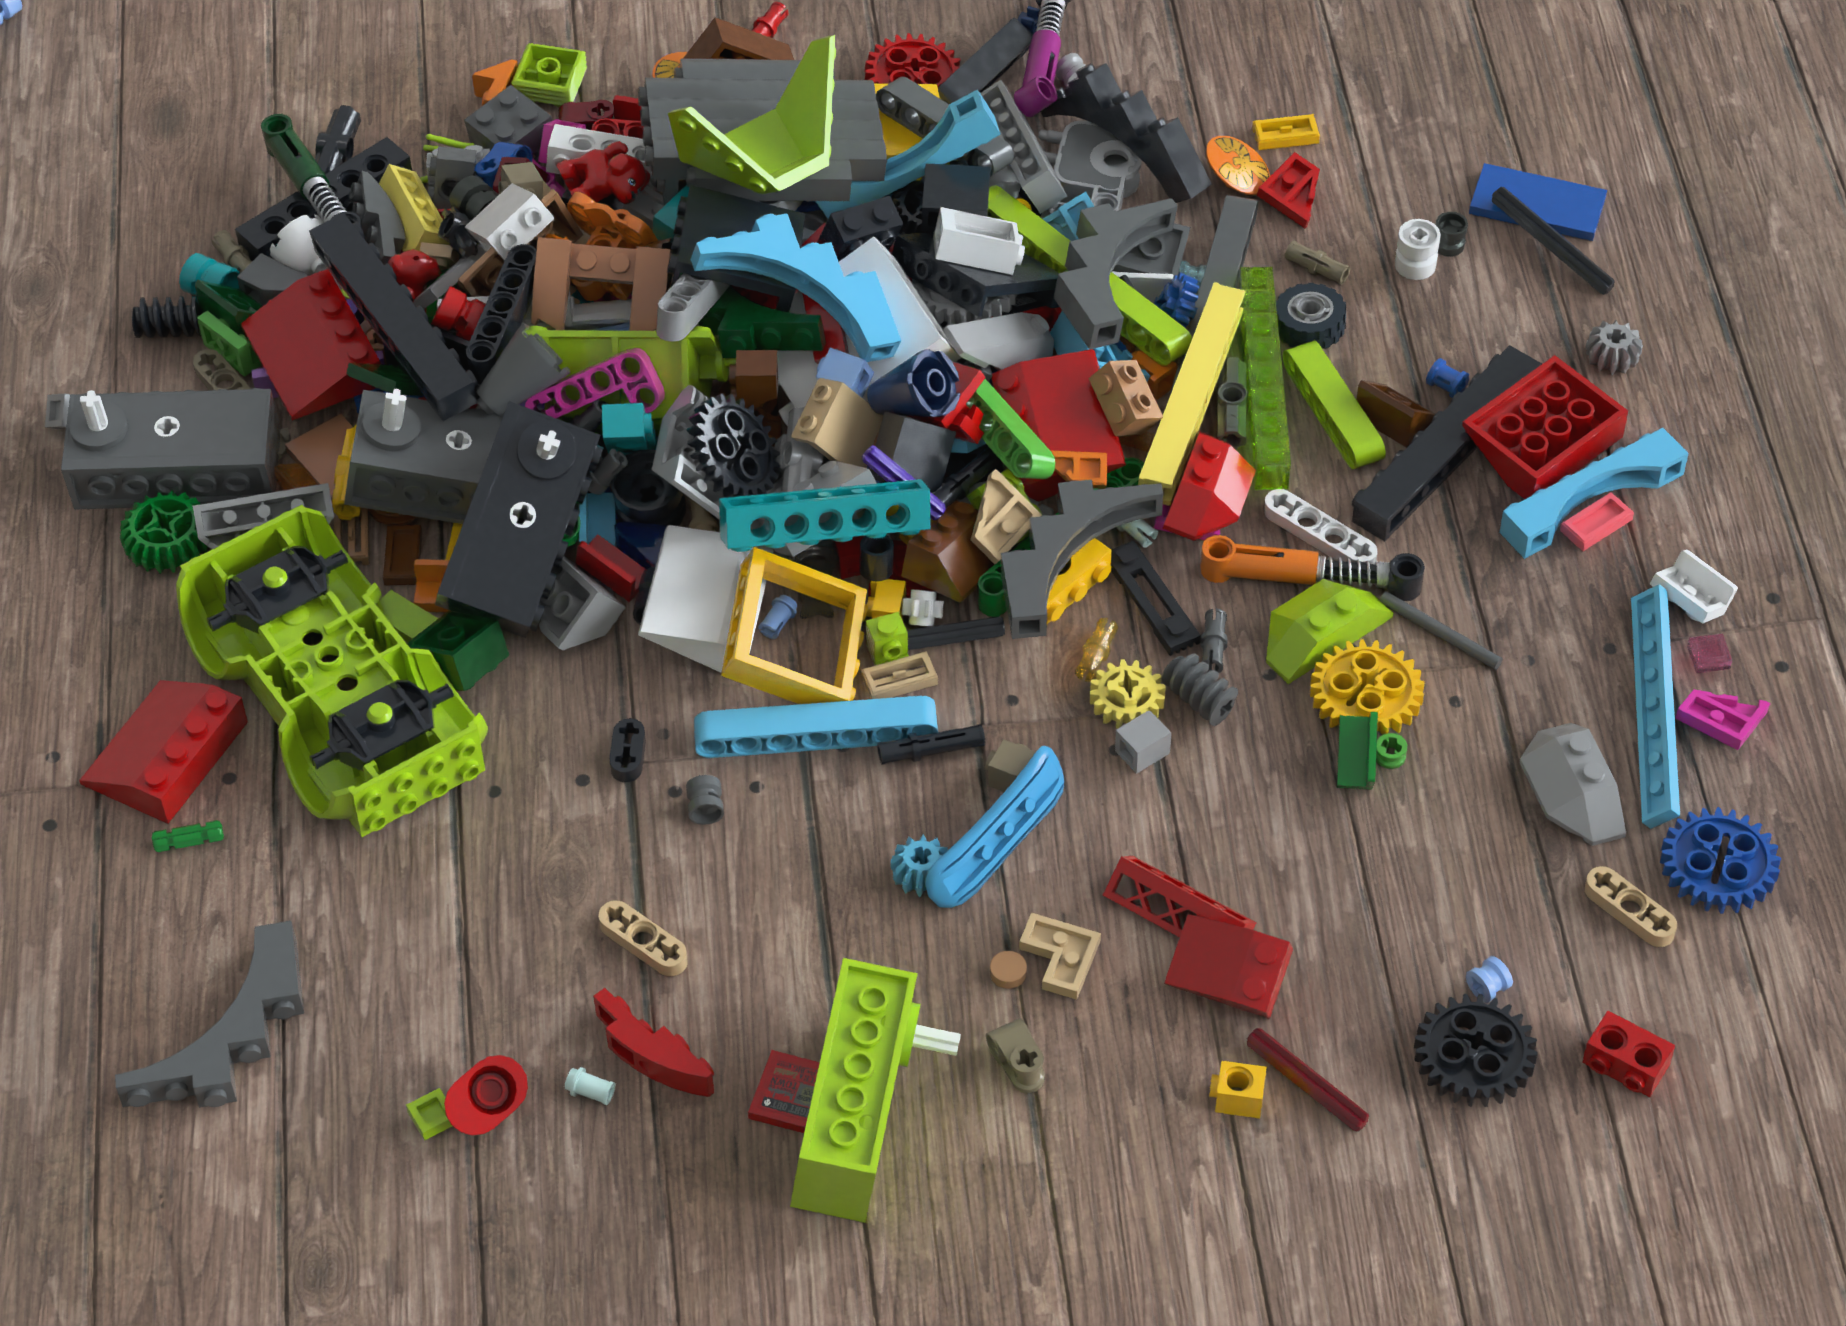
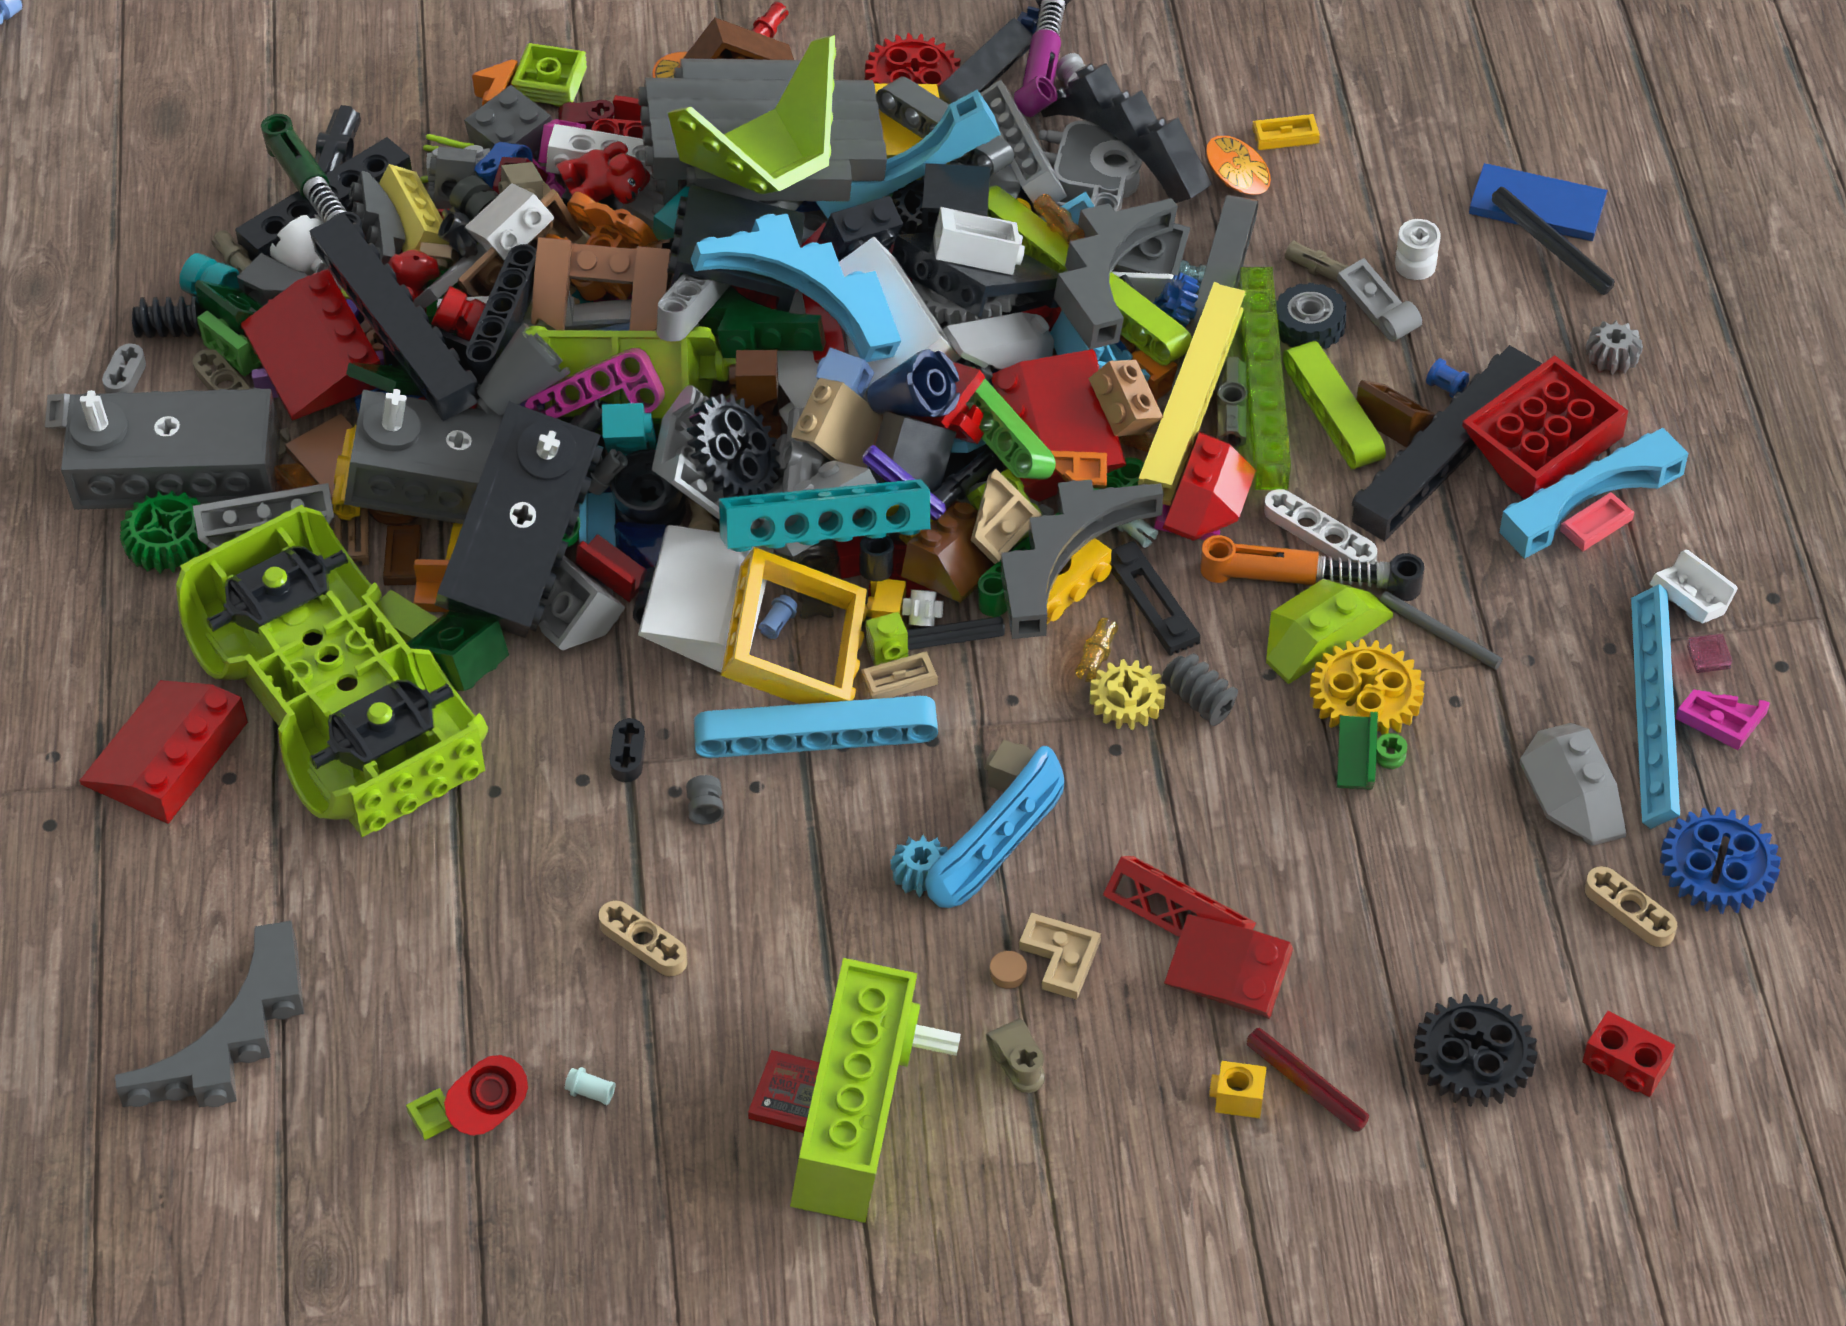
green axle [152,820,224,852] -> none
red slope [593,988,714,1097] -> none
black pin [877,724,986,765] -> none
light grey panel [1115,711,1171,774] -> none
dark grey pin [1200,608,1228,673] -> none
red wing [1257,152,1320,229] -> none
pearl dark grey wheel [1436,212,1468,257] -> none
light blue wheel [1466,956,1513,1003] -> none
none -> light grey beam [102,344,146,393]
none -> clear orange pin [1033,194,1085,245]
none -> light grey plate [1337,258,1422,342]

